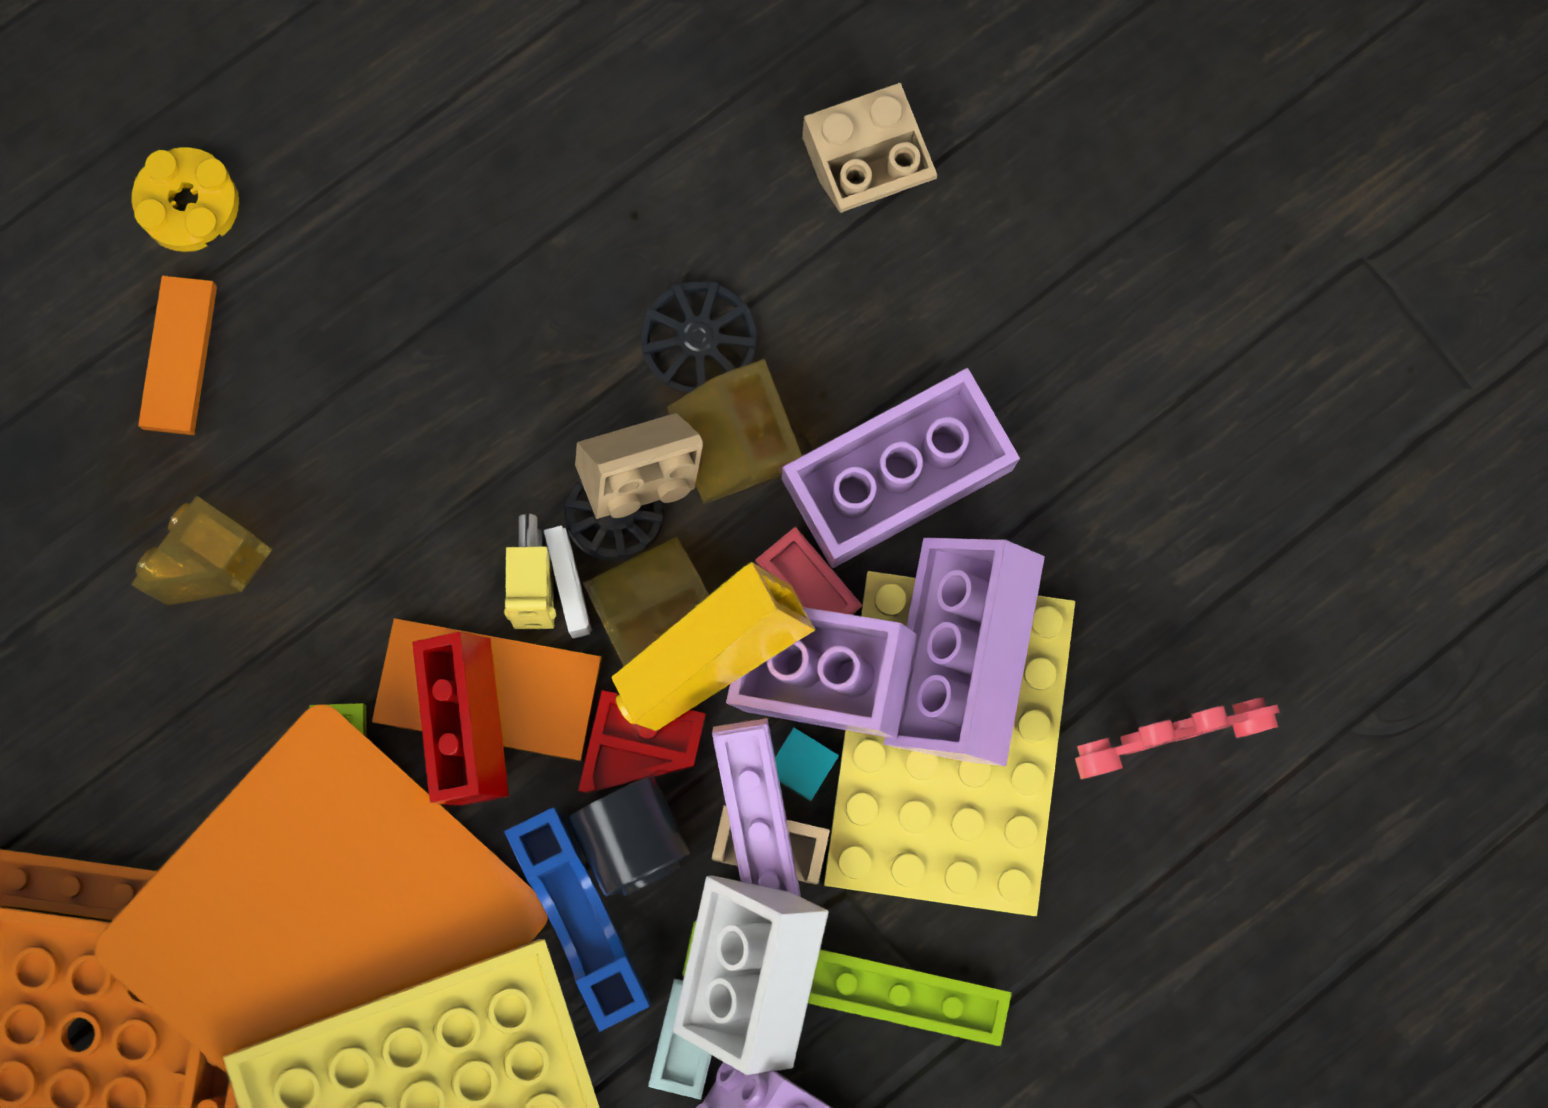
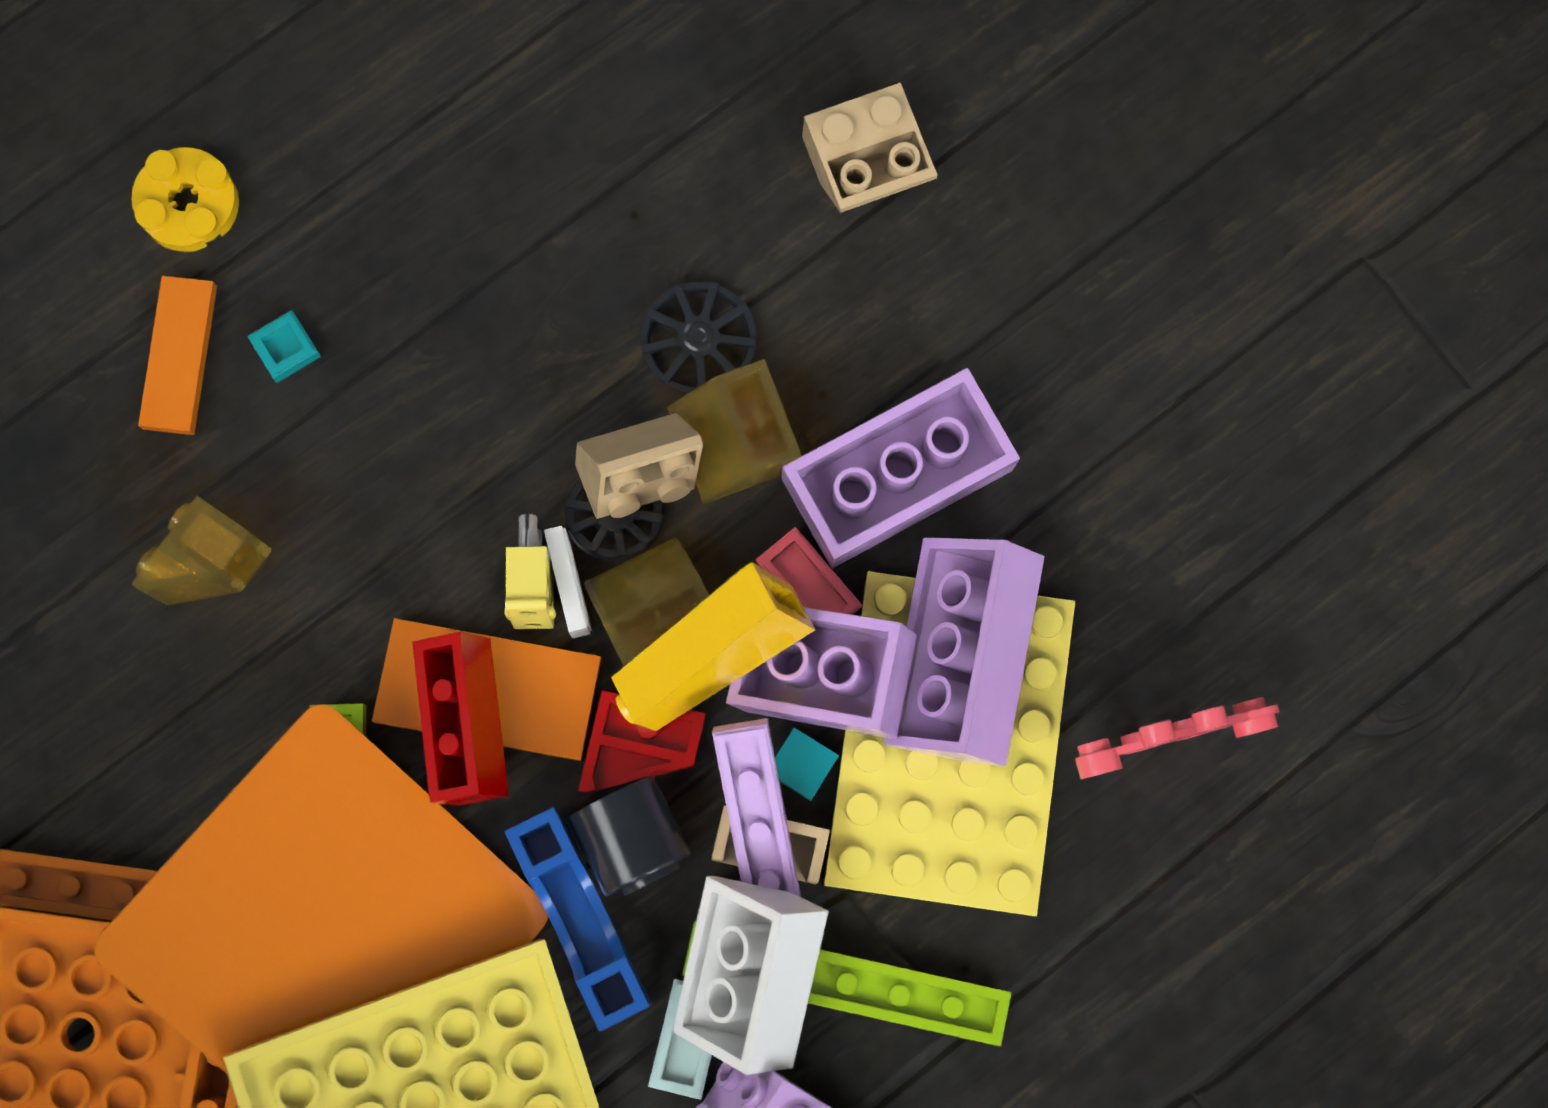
none -> teal tile [247,310,321,383]

